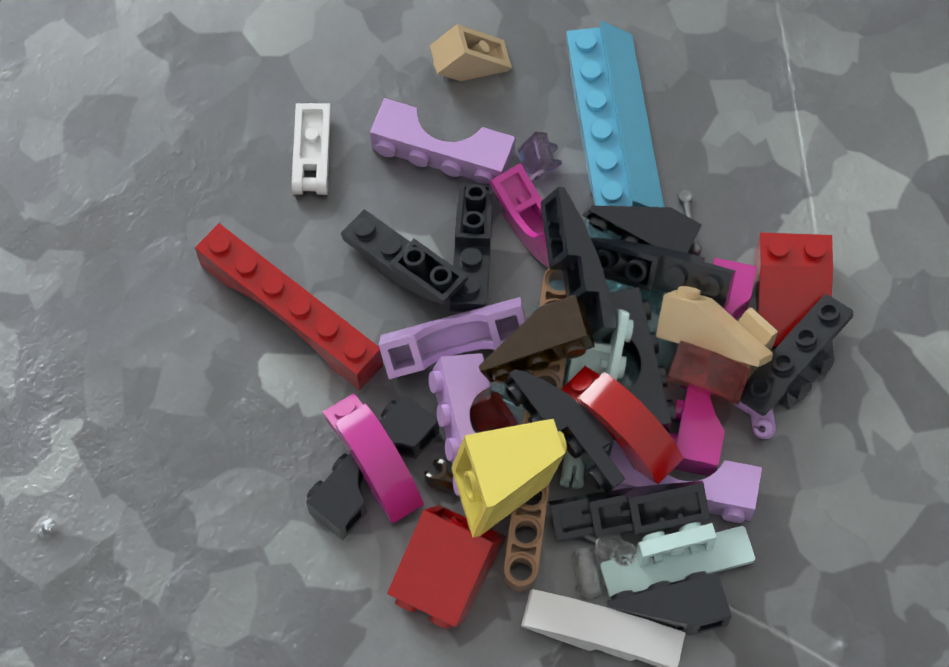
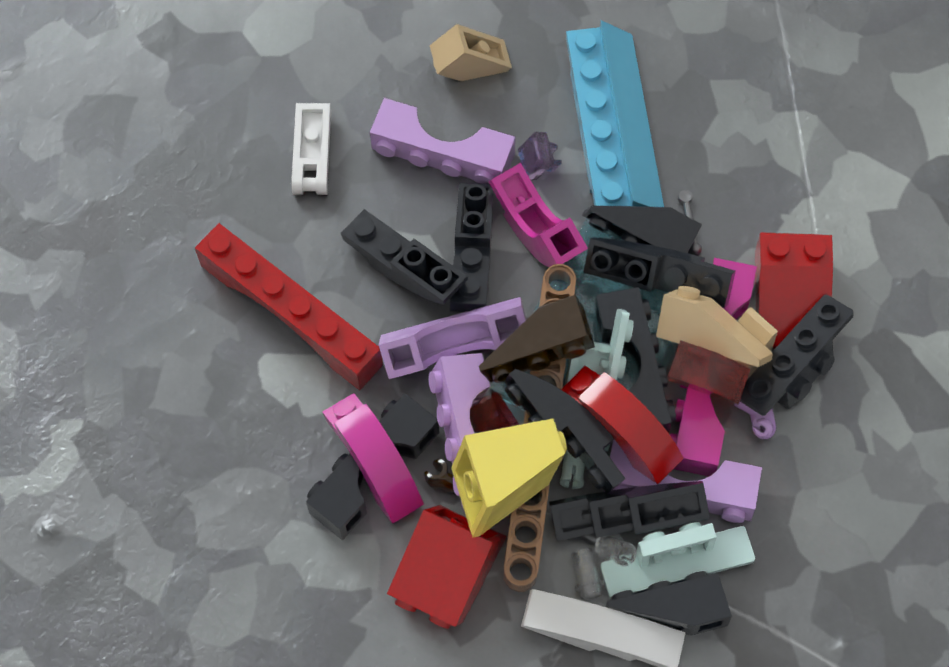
black slope [540,187,617,341] -> none

